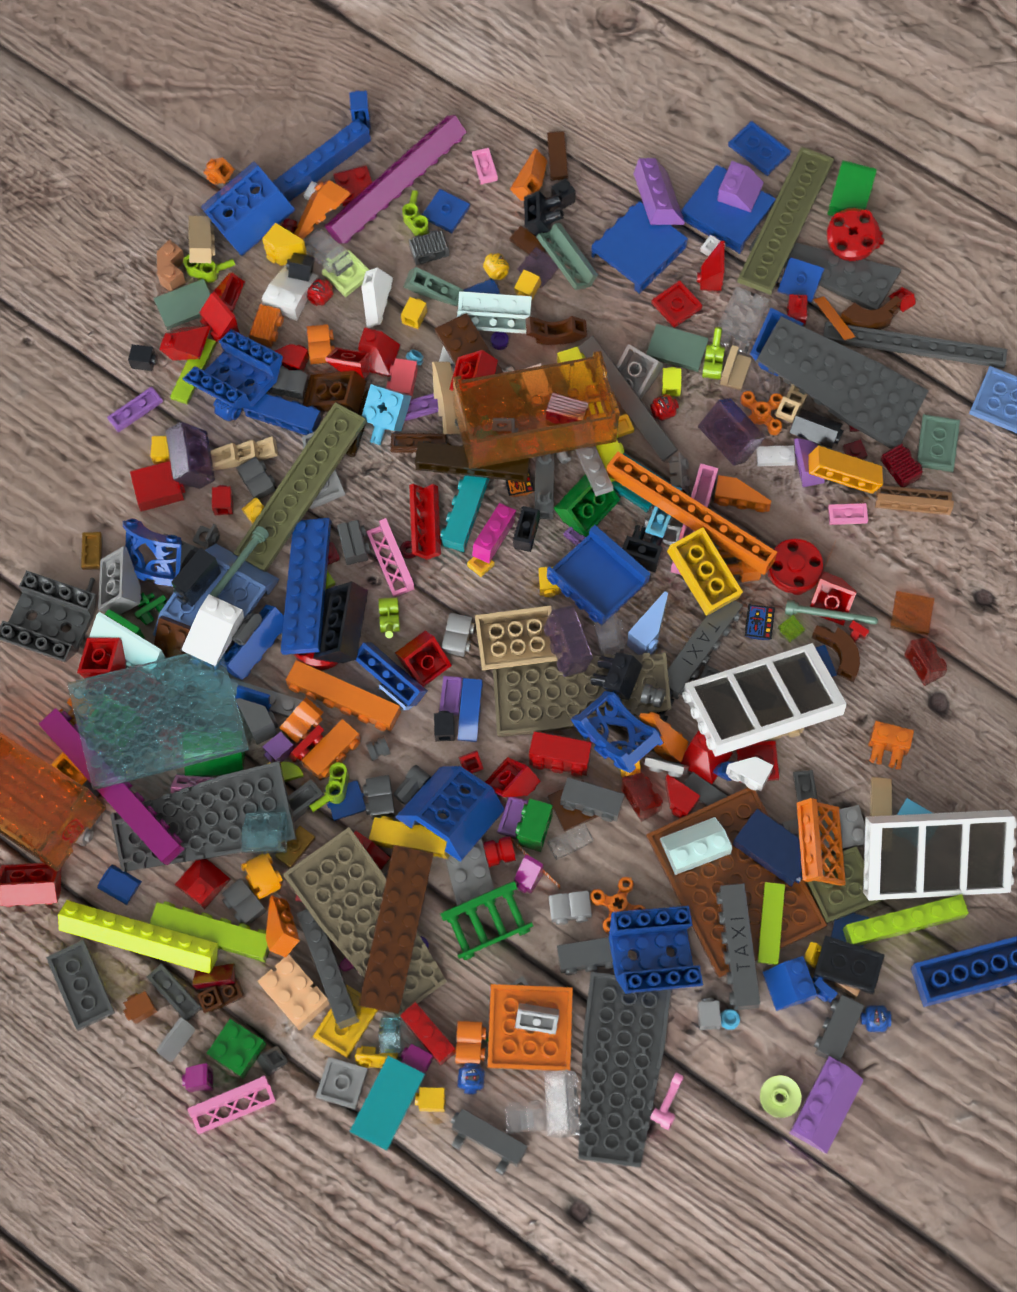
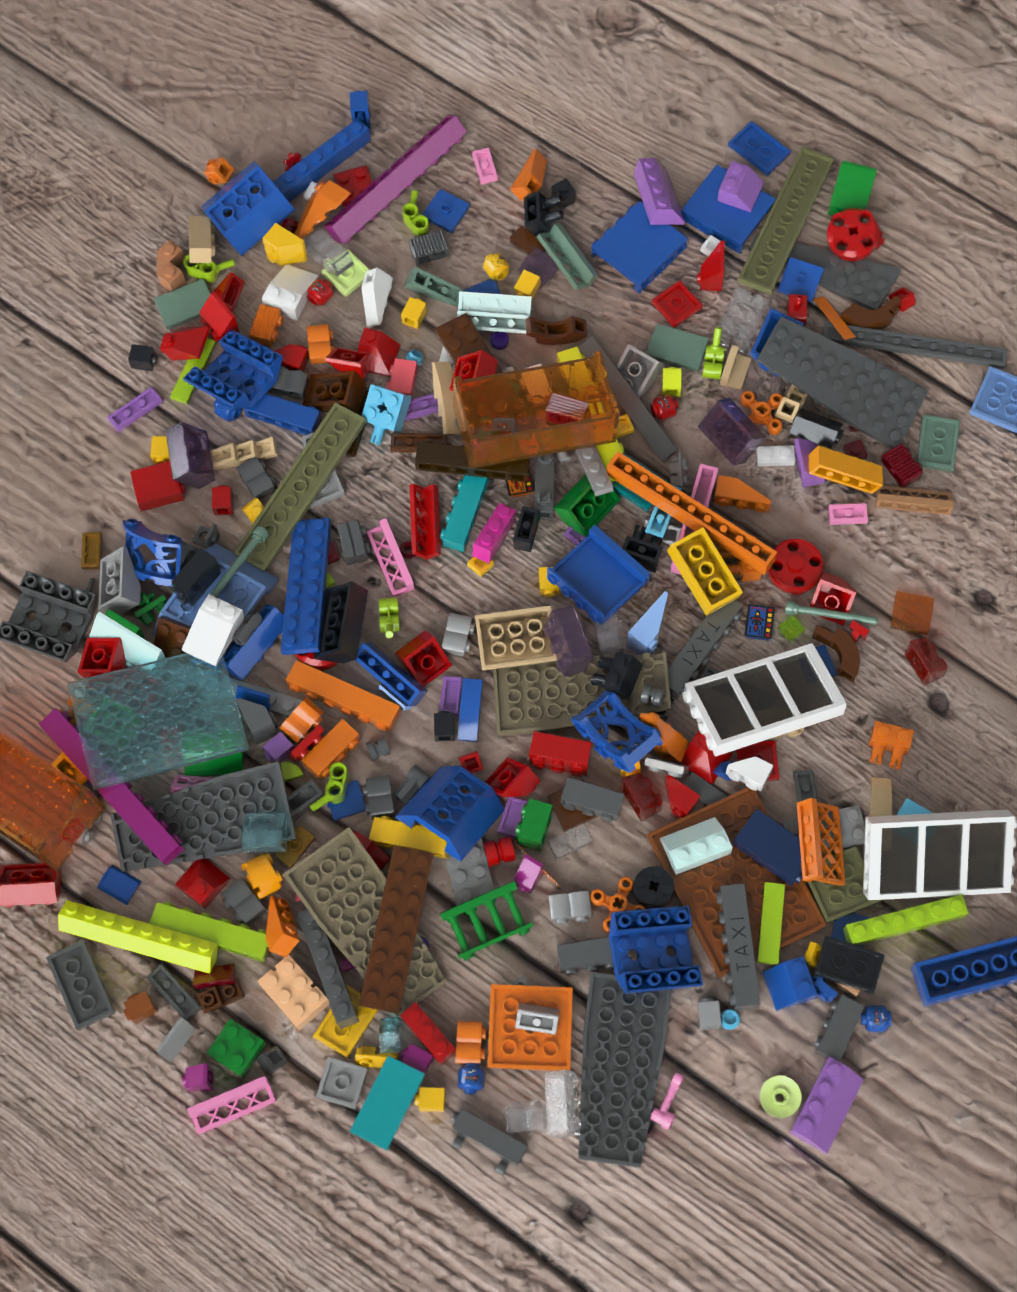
black brick [286,253,315,282] -> none
reddish brown tile [547,131,568,180] -> none
none -> red plant [283,153,302,171]
none -> black brick [633,866,674,909]

